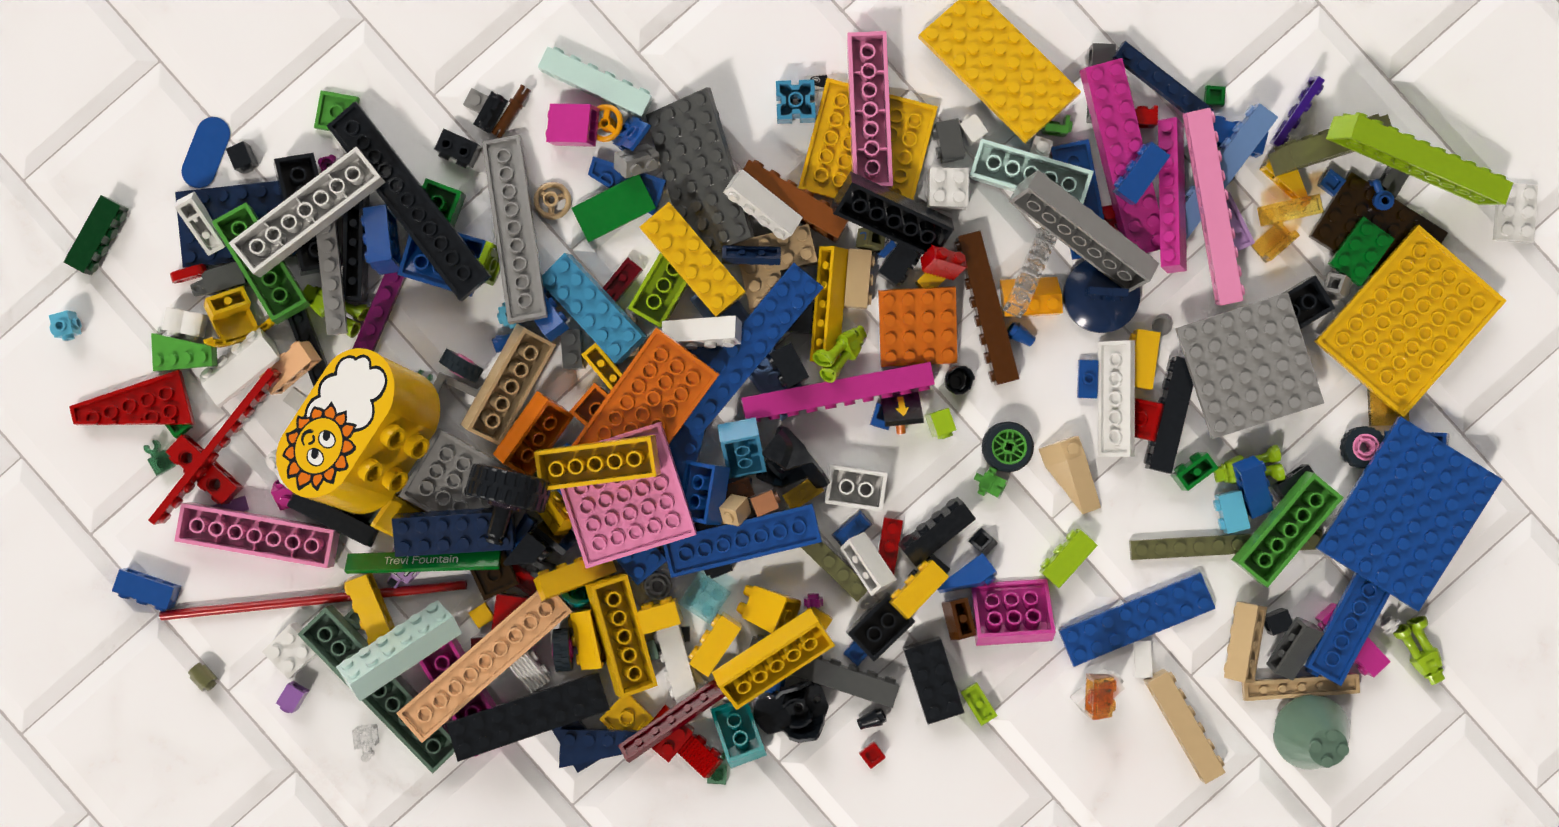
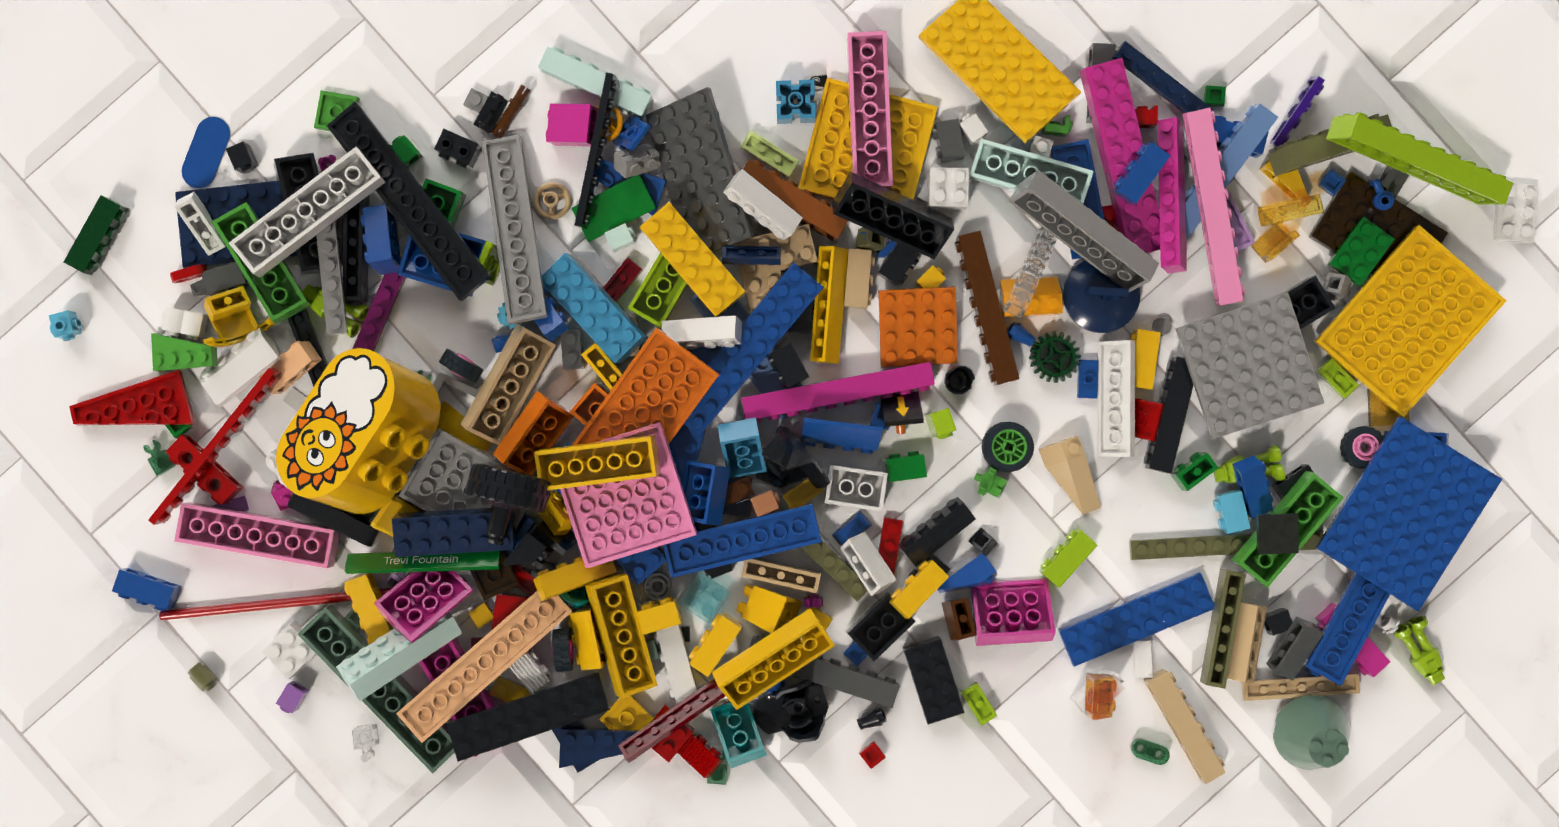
tan brick [719,494,751,526] -> none
lime piece [812,325,867,383] -> none
red brick [920,245,967,281] -> none
none -> dark pink slope [374,571,473,643]
none -> green brick [391,135,423,168]
none -> yellow sticker [436,401,492,452]
none -> yellow plate [490,676,530,702]
none -> black plate [574,72,619,229]
none -> light aqua brick [605,223,636,253]
none -> yellowish green plate [740,131,799,178]
none -> tan brick [741,557,821,594]
none -> blue slope [801,418,883,454]
none -> green brick [885,451,927,482]
none -> dark green gear [1029,331,1081,383]
none -> clear green plate [1130,738,1170,765]
none -> olive brick [1200,568,1246,689]
none -> pearl dark grey tile [1256,513,1299,555]
none -> lime plate [1316,358,1359,399]

